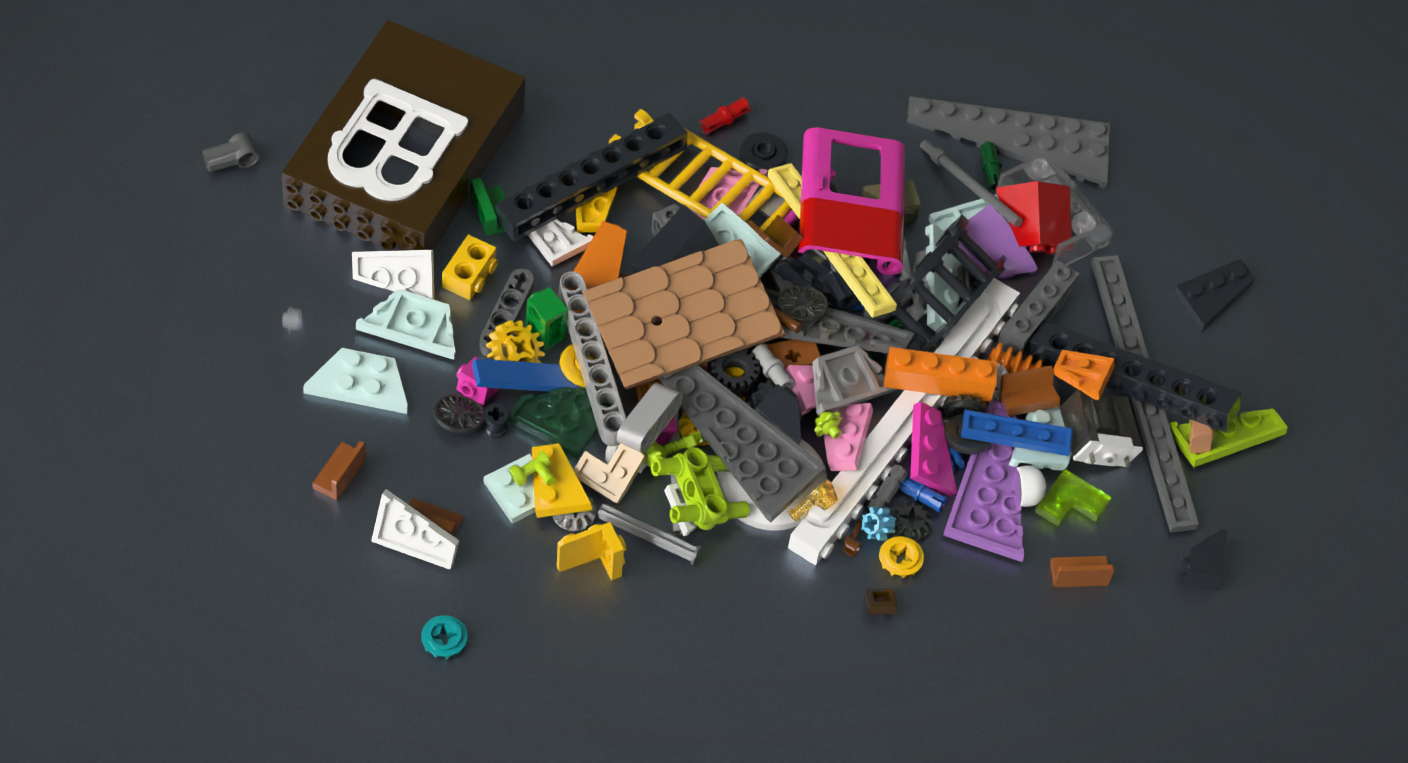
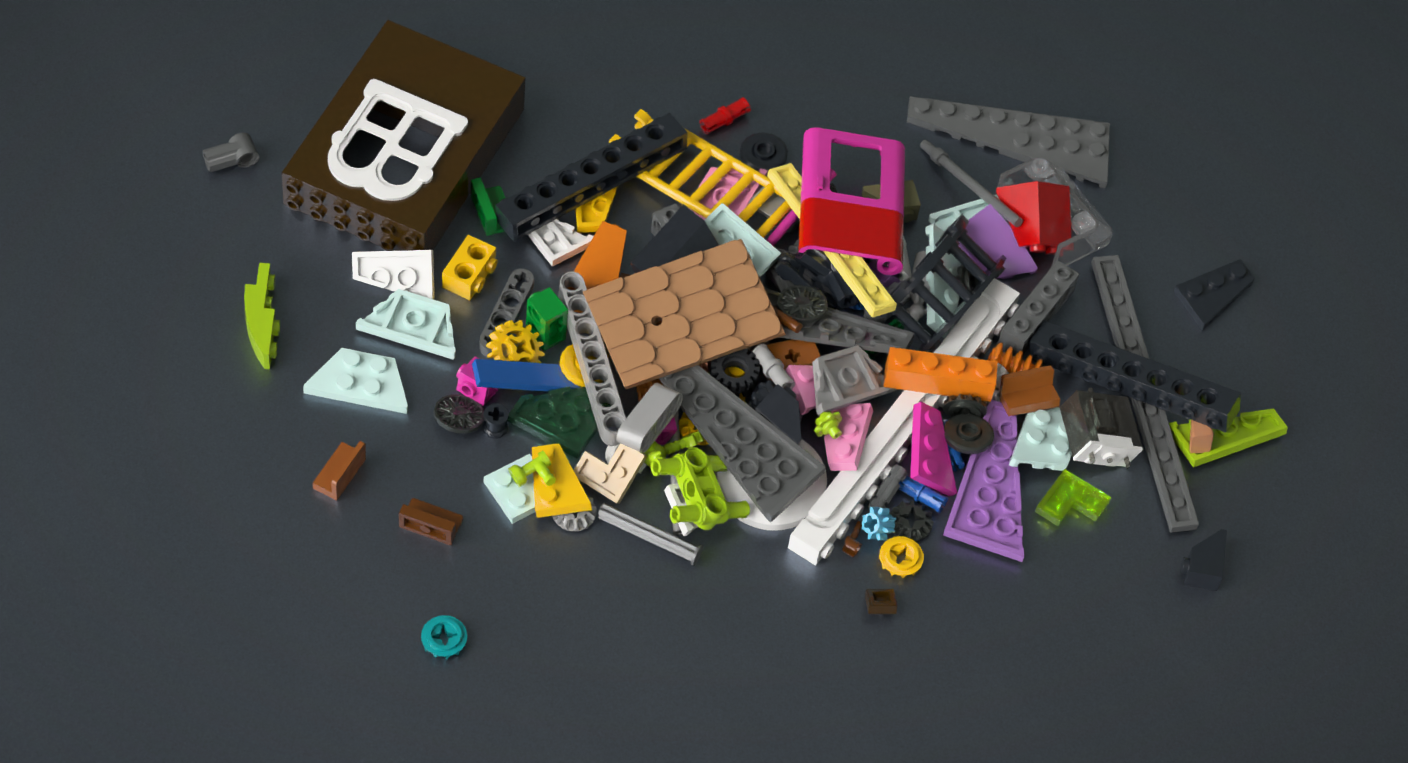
clear plate [282,307,302,333] -> none
white wing [372,489,459,569] -> none
yellow bracket [557,522,626,580] -> none
reddish brown panel [747,215,803,258] -> none
clear yellow bar [788,479,838,522] -> none
blue tile [961,410,1073,456] -> none
dark green axle [980,141,1005,191] -> none
white hair [1017,466,1046,507] -> none
dark orange panel [1050,556,1114,587] -> none
orange wing [1054,350,1115,400] -> none
none -> lime slope [244,263,280,369]

